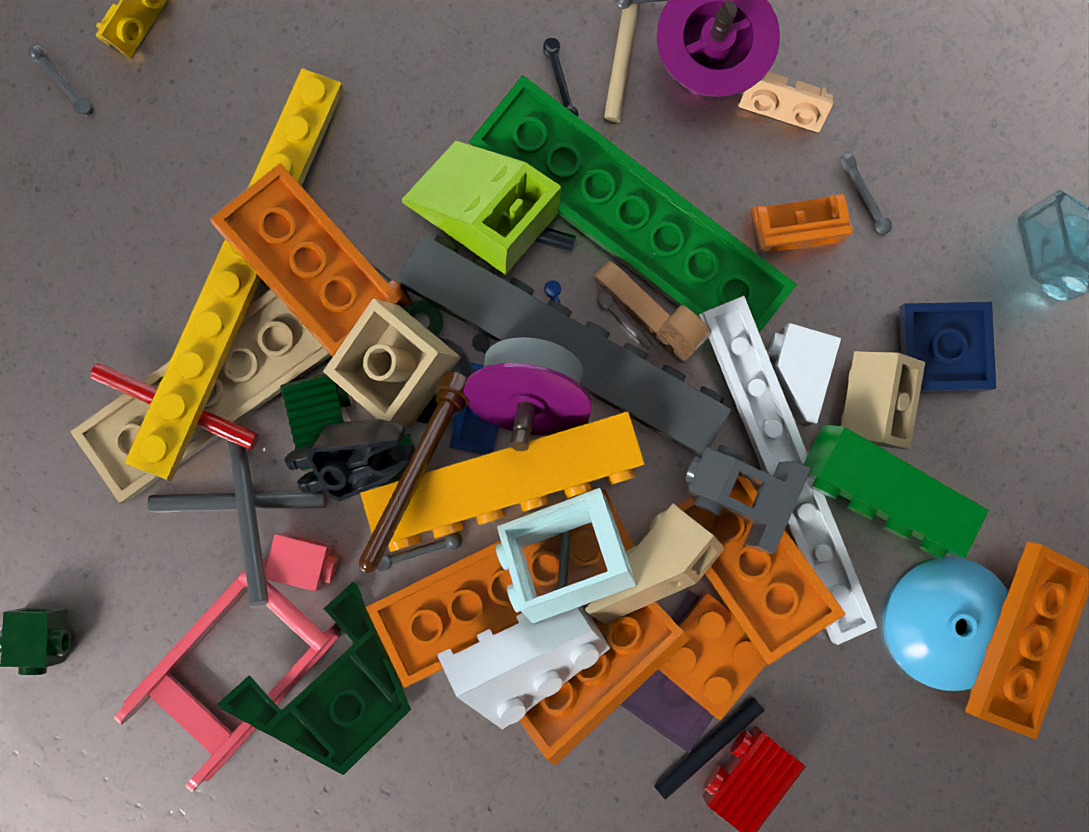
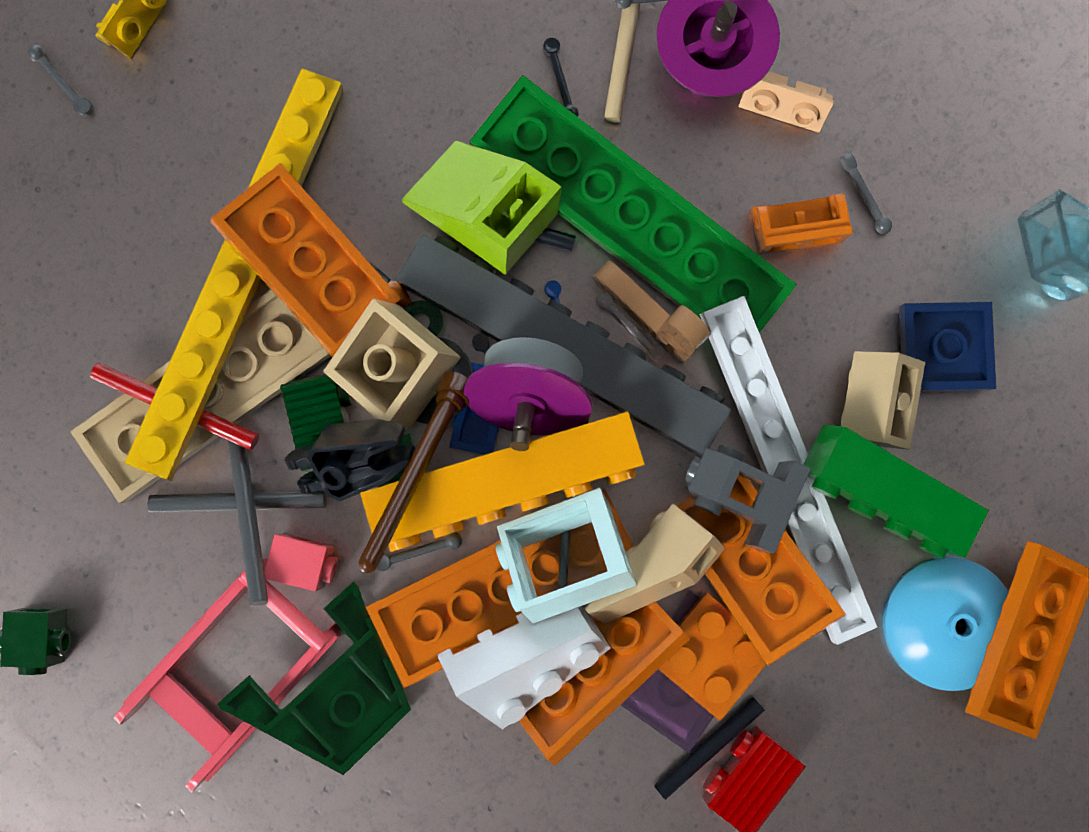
white slope [767,323,841,426] -> none

